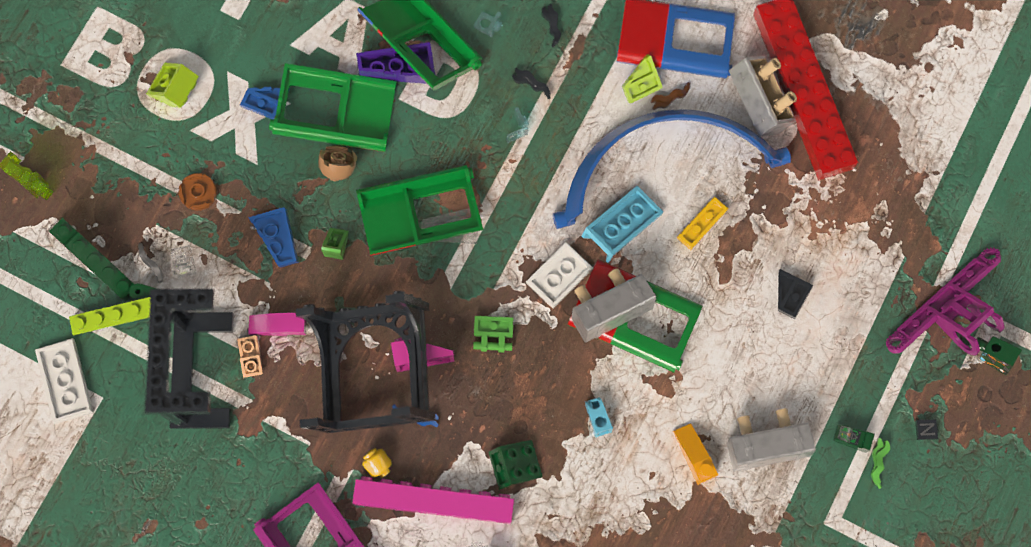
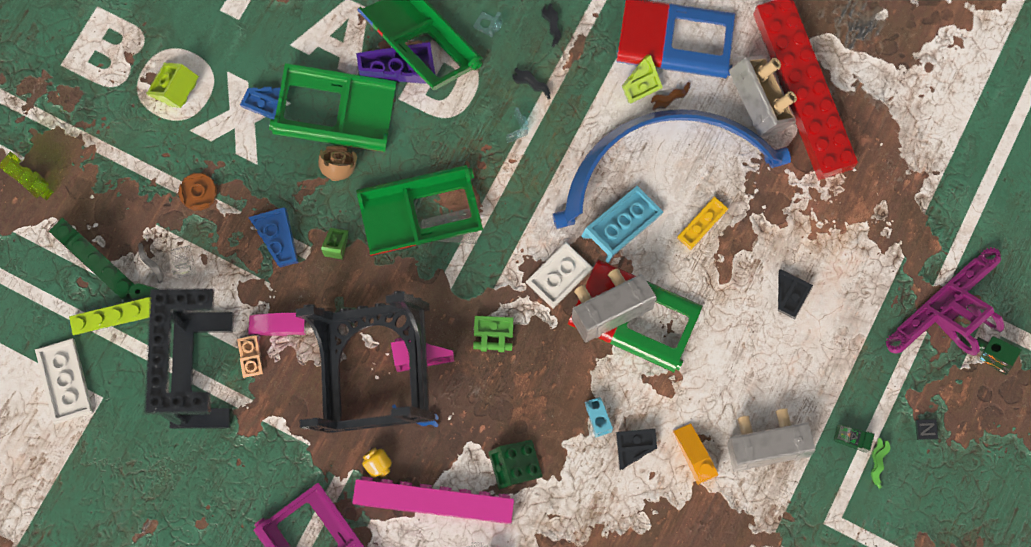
none -> black wing [616,428,657,470]

